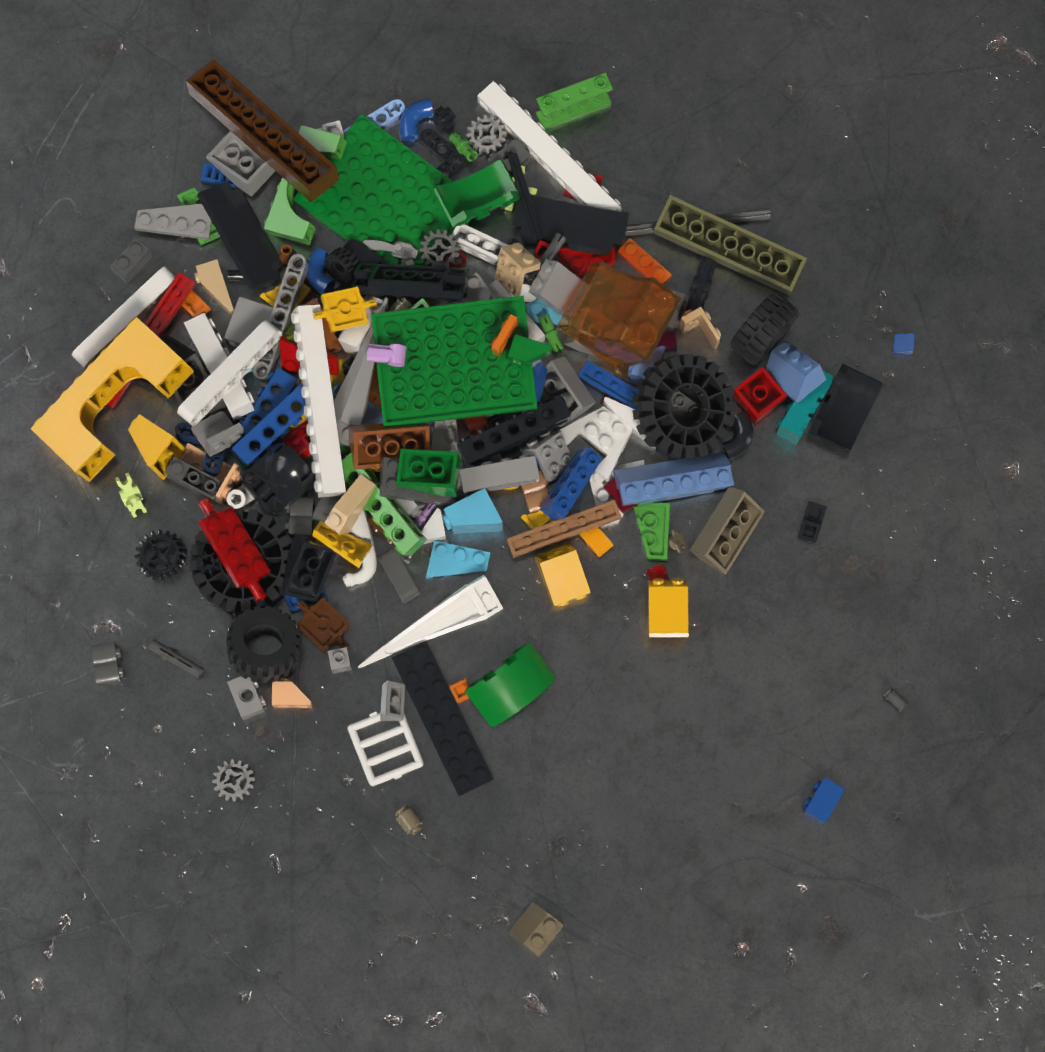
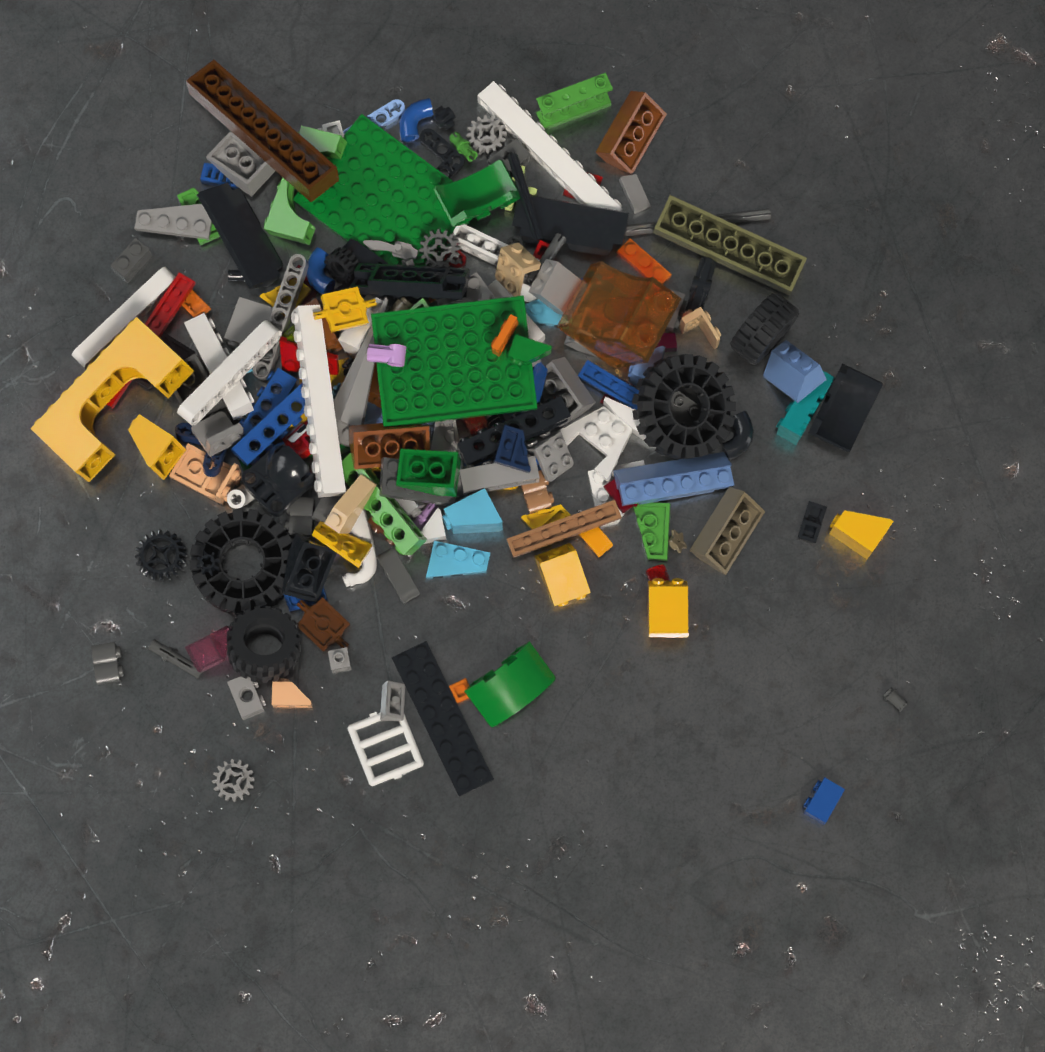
yellowish green pin [115,472,147,518] -> none
dark grey slope [165,457,223,500] -> none
tan slope [194,259,234,317] -> none
red plate [198,498,271,602] -> none
dark orange cone [279,244,297,266] -> none
white plate [357,575,503,668] -> none
dark tan brick [395,805,423,835] -> none
dark tan slope [508,902,564,958] -> none
bright green pin [538,314,564,353] -> none
blue brick [540,447,603,521] -> none
red wing [558,245,616,279] -> none
red brick [733,367,787,424] -> none
blue slope [893,333,915,355] -> none
none -> clear pink slope [185,625,229,673]
none -> sticker [285,423,307,443]
none -> dark blue wing [493,425,531,473]
none -> dark orange slope [596,91,667,175]
none -> light grey slope [619,174,651,214]
none -> yellow slope [829,510,894,560]

